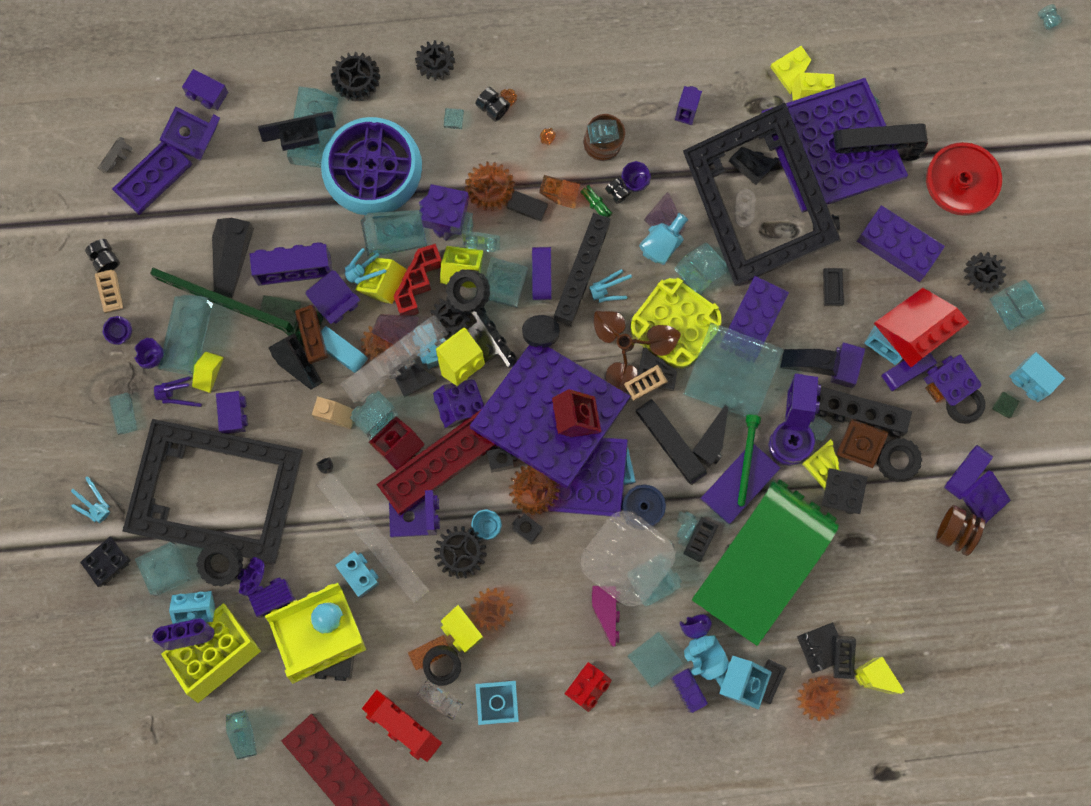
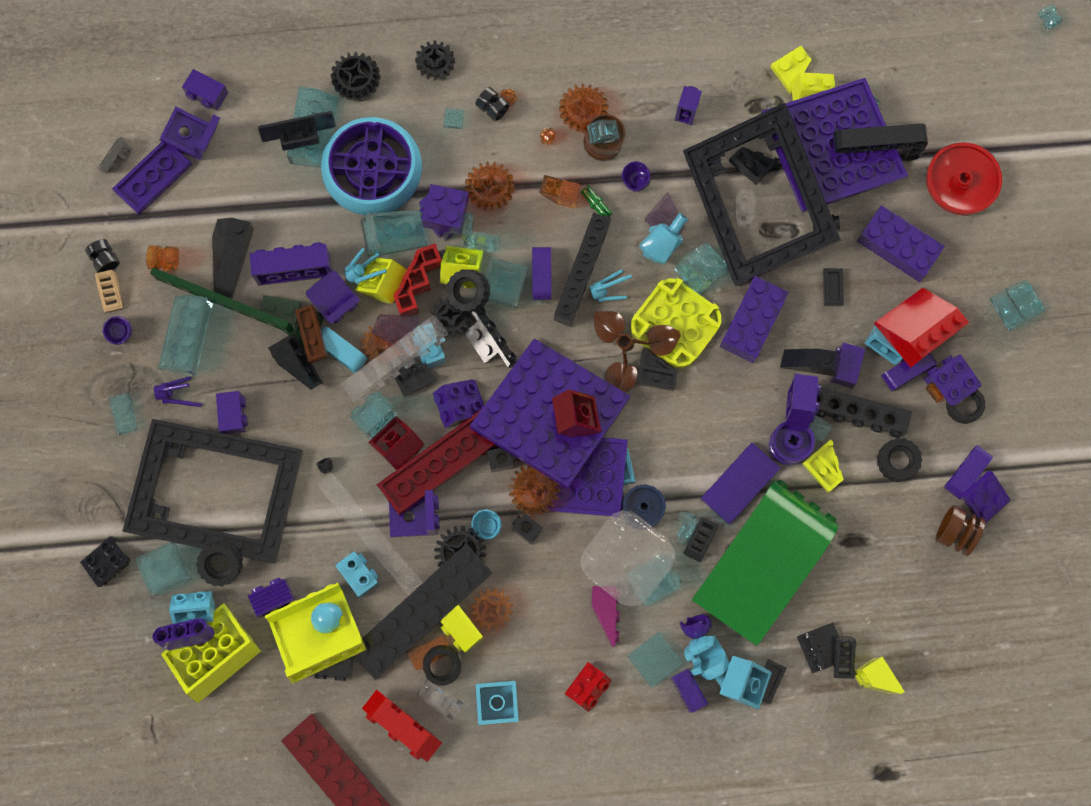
medium azure plant [71,477,110,523] -> none
dark purple hair [134,338,164,369] -> none
neon yellow slope [192,352,224,393] -> none
clear light blue slope [226,710,257,760] -> none
dark purple dish [237,557,265,596] -> none
tan slope [312,396,357,429] -> none
neon yellow slope [436,328,485,386] -> none
black tile [507,190,548,222] -> none
black tile [522,315,560,348] -> none
black wheel [605,178,631,204] -> none
tan slope [624,365,668,401] -> none
black beam [635,399,707,485] -> none
clear light blue plate [684,323,783,417] -> none
black slope [692,405,728,467] -> none
green piece [738,414,761,507] -> none
clear orange gear [796,677,841,721] -> none
black hinge [822,468,868,514] -> none
reddish brown plate [837,419,888,468] -> none
black gear [963,252,1007,293] -> none
clear green plate [992,392,1020,419] -> none
medium azure brick [1009,352,1065,402] -> none
none -> clear orange wheel [146,245,179,271]
none -> black plate [354,543,493,680]
none -> clear orange gear [559,83,609,134]

